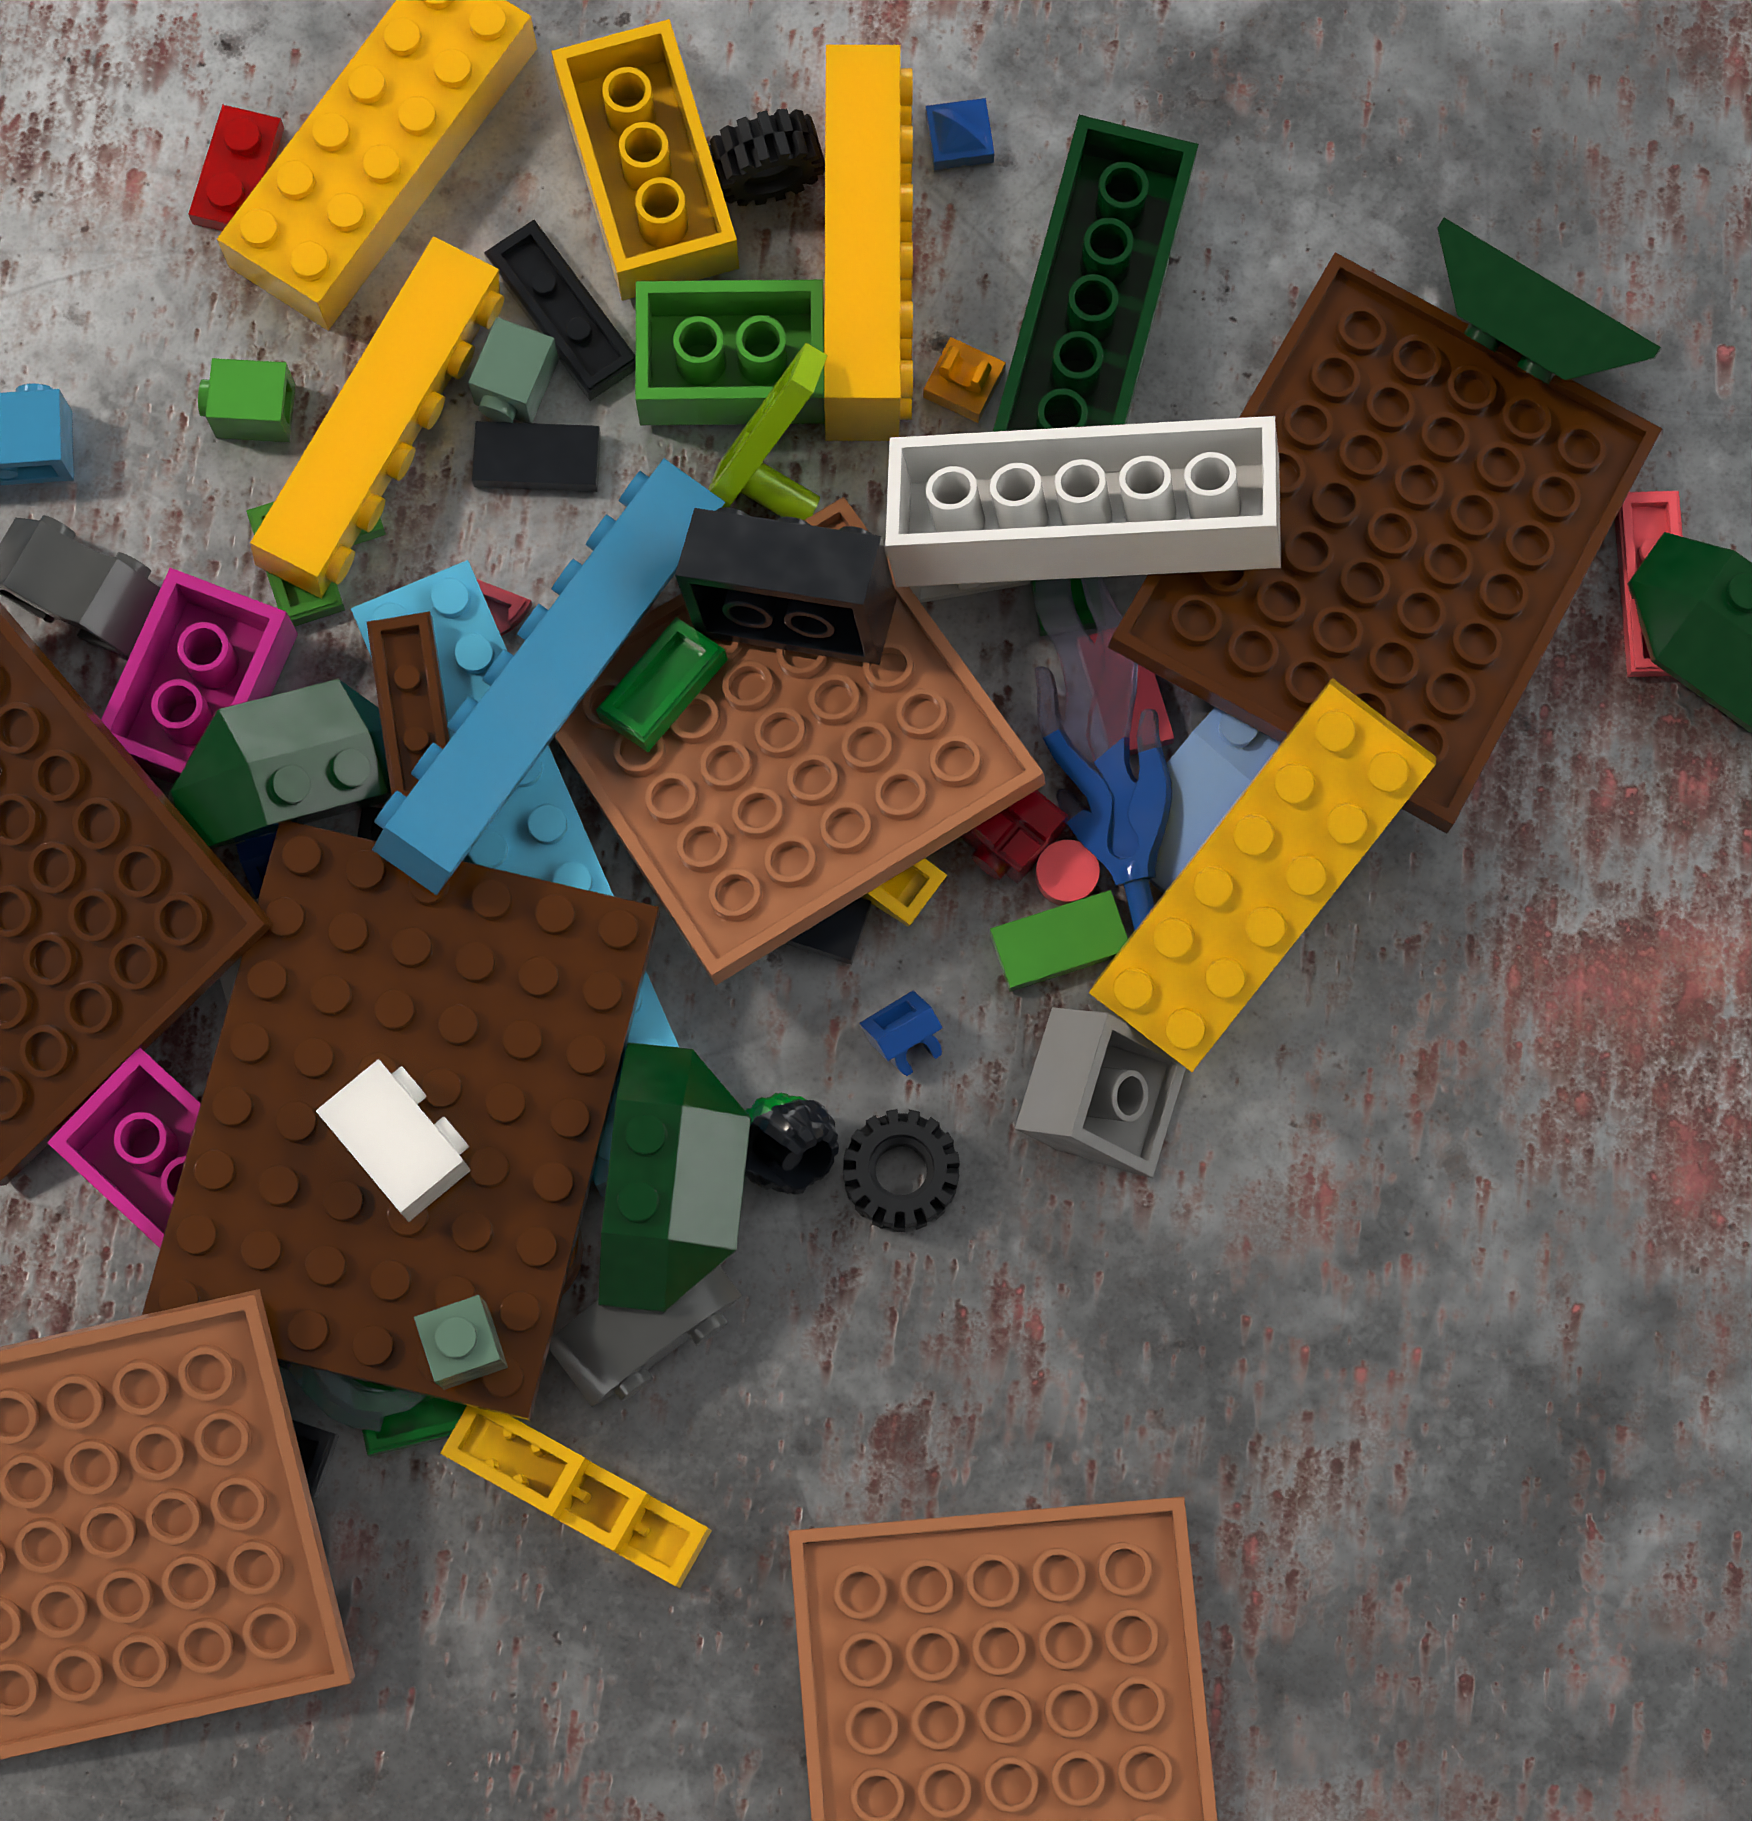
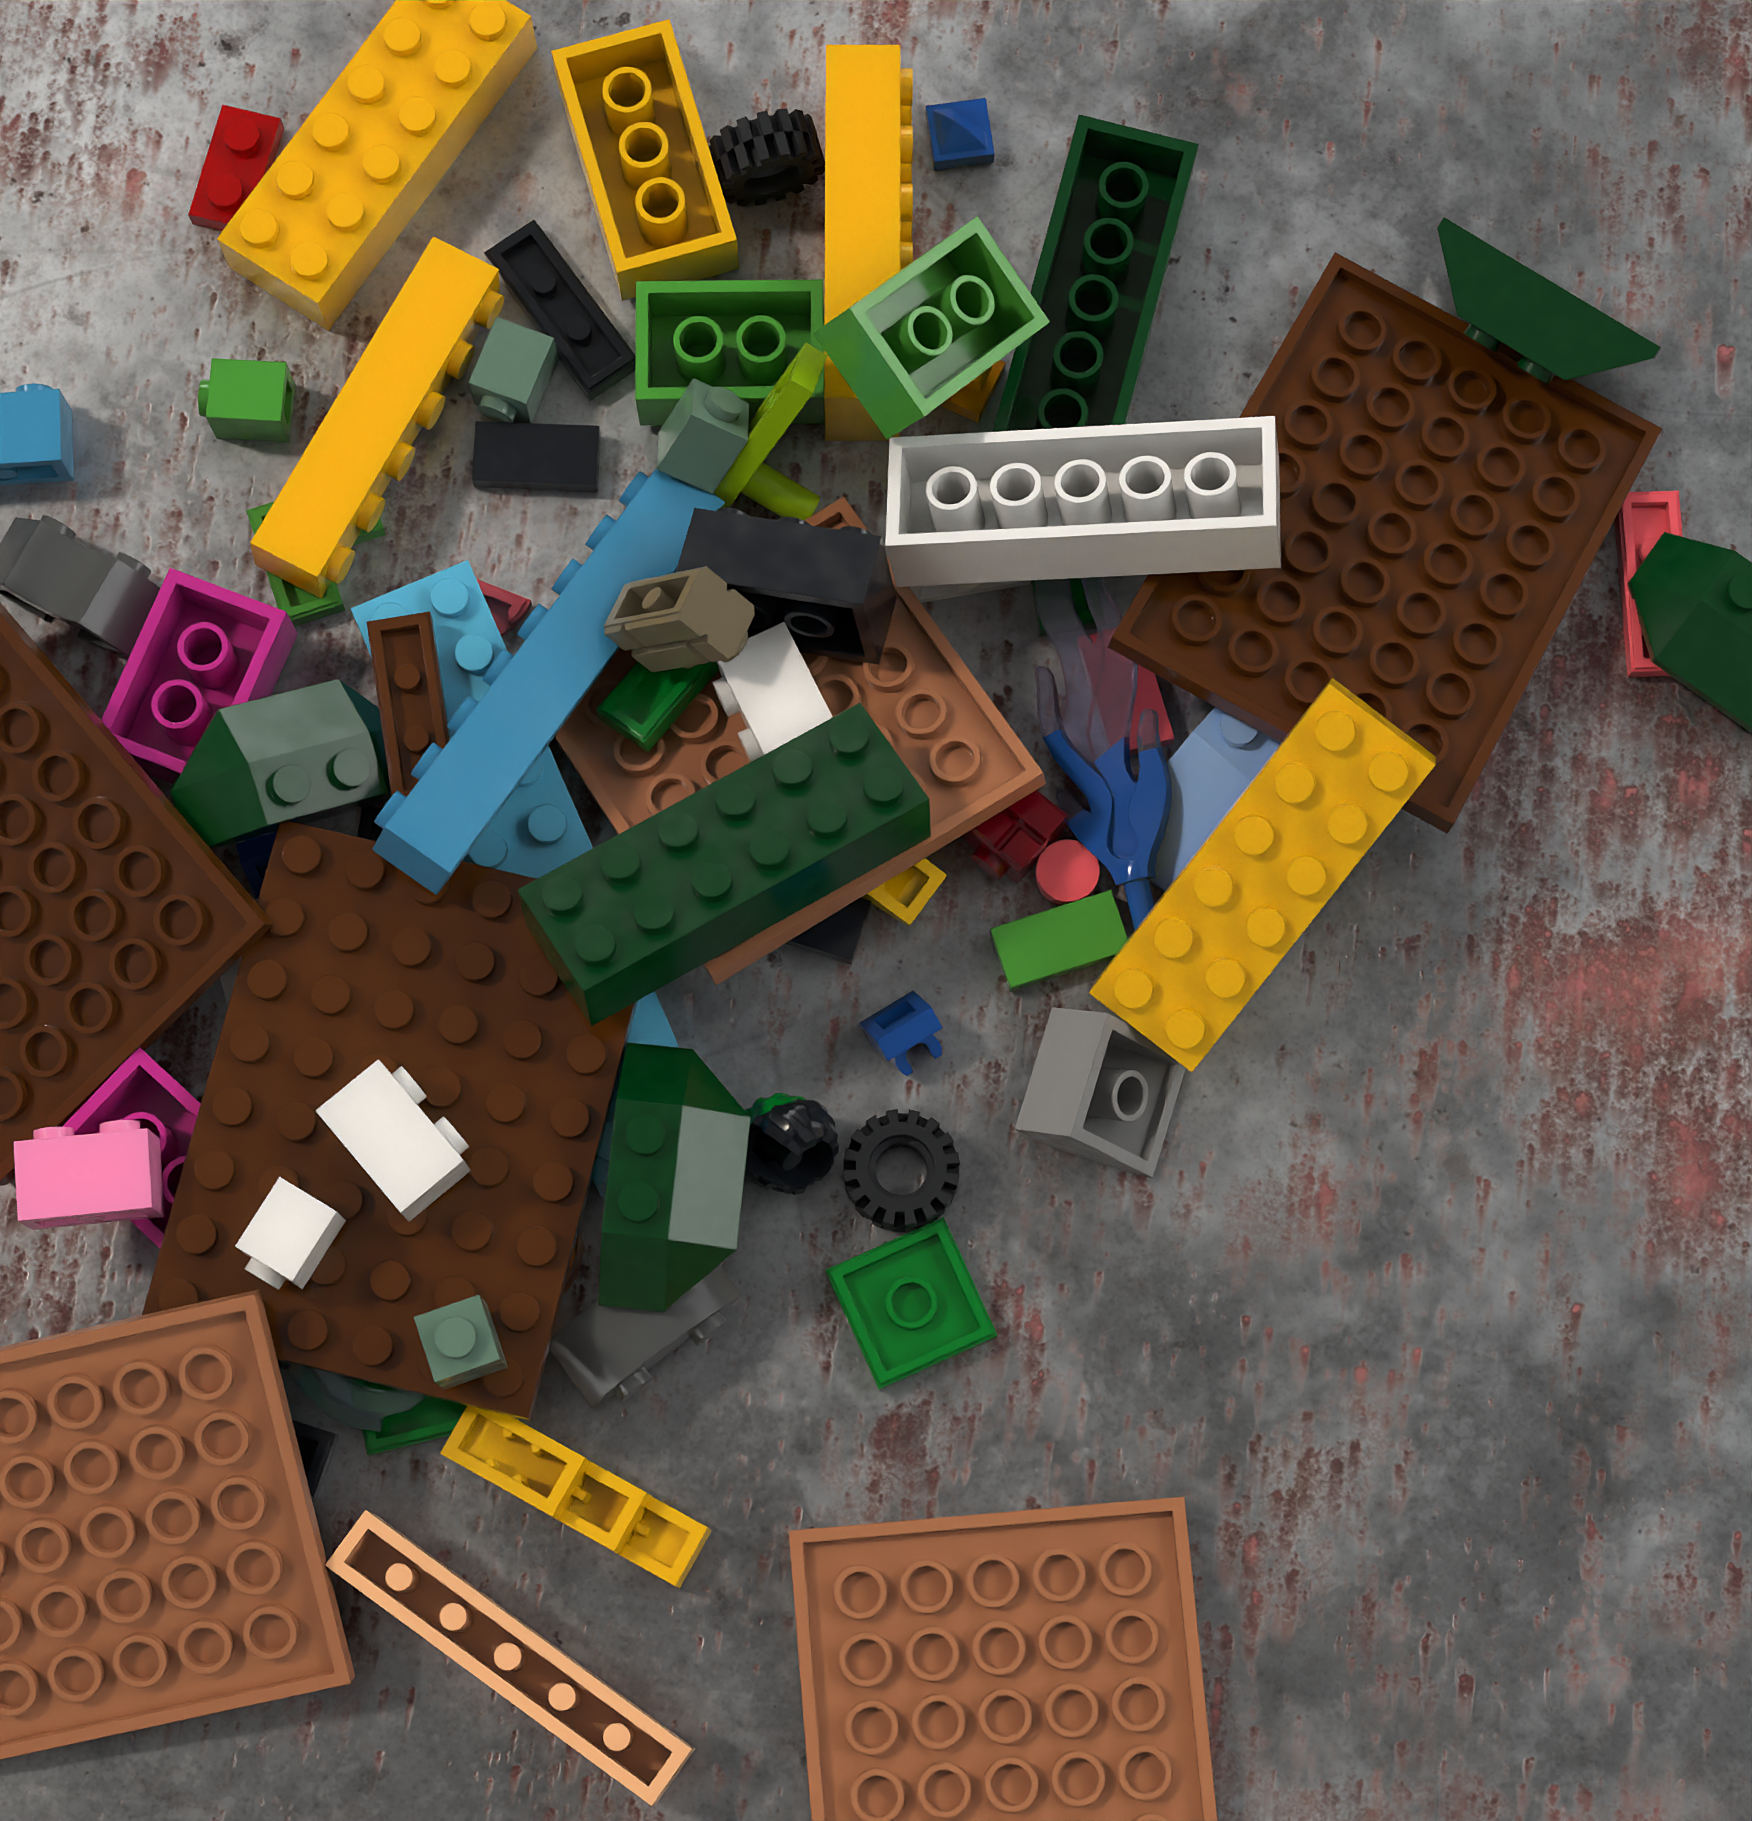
none -> bright pink brick [14,1120,165,1230]
none -> white brick [235,1177,346,1290]
none -> light nougat brick [325,1510,695,1806]
none -> dark green brick [518,703,931,1026]
none -> dark tan brick [603,566,755,672]
none -> sand green brick [656,378,749,494]
none -> white brick [712,622,833,762]
none -> bright green brick [813,216,1050,439]
none -> green tile [825,1217,998,1391]

